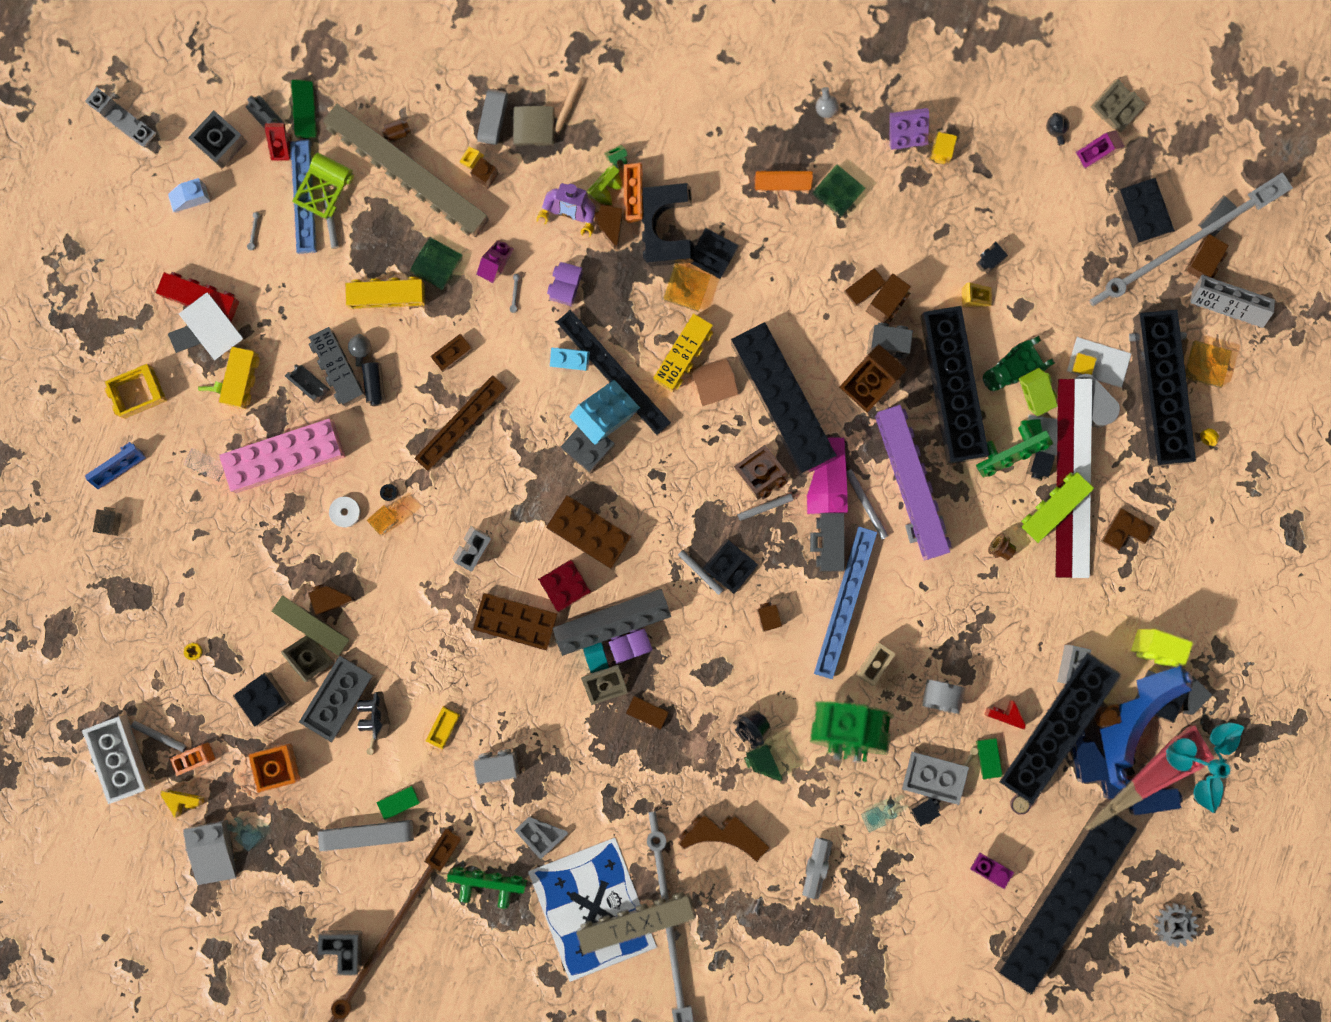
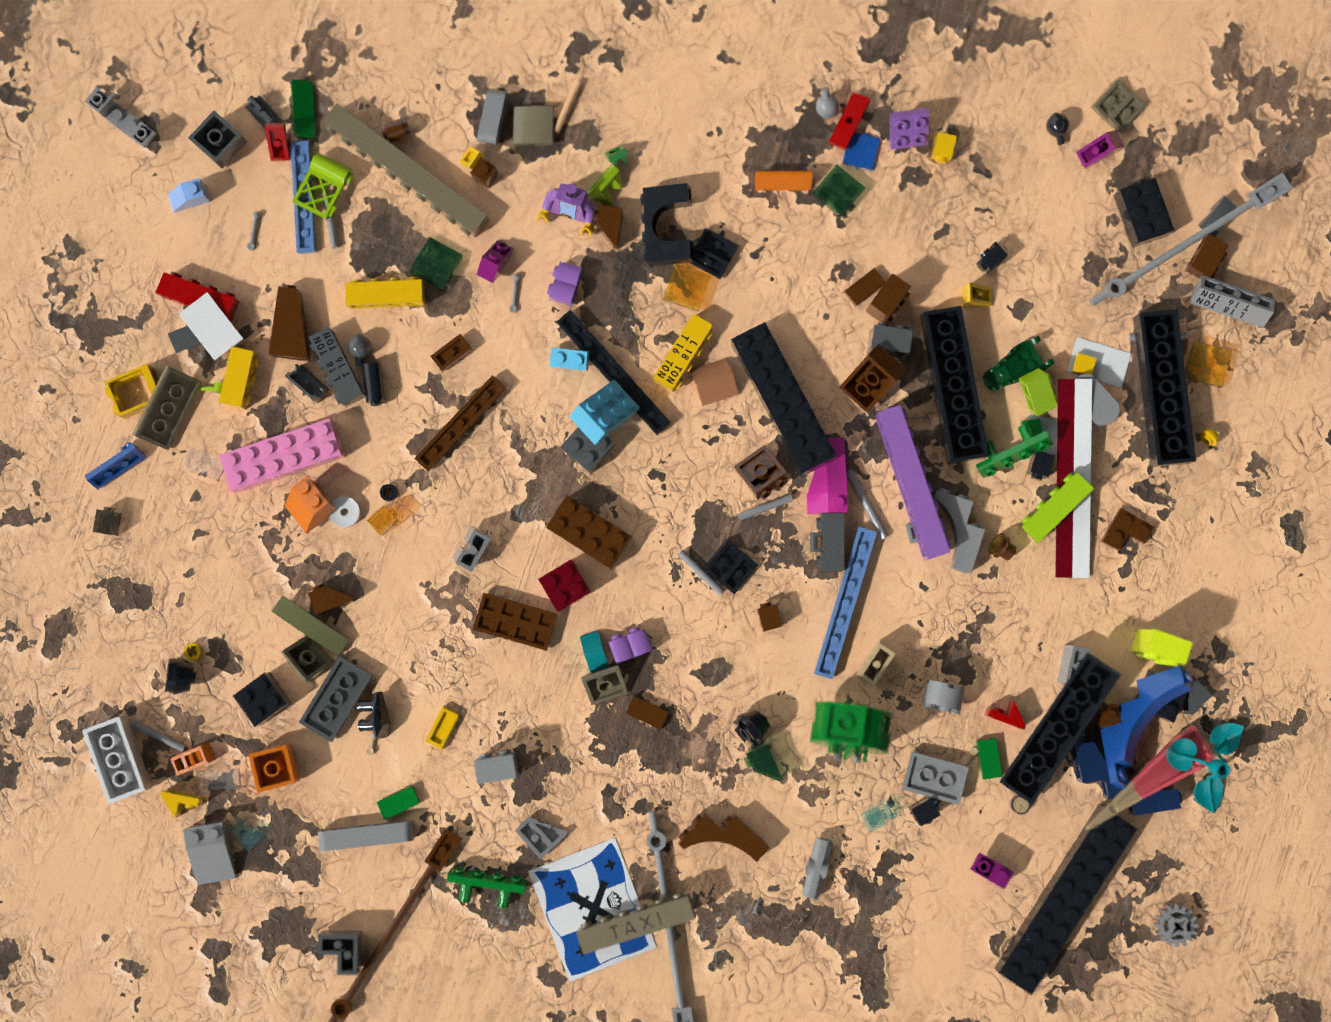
dark grey brick [553,589,672,656] -> none
orange slope [624,163,643,223] -> none
none -> dark tan tile [132,365,202,450]
none -> black cone [165,656,196,695]
none -> clear tile [200,768,241,791]
none -> reddish brown slope [269,285,311,362]
none -> orange slope [285,476,336,534]
none -> red tile [828,92,871,151]
none -> blue piece [842,133,880,171]
none -> light grey arch [932,488,985,574]

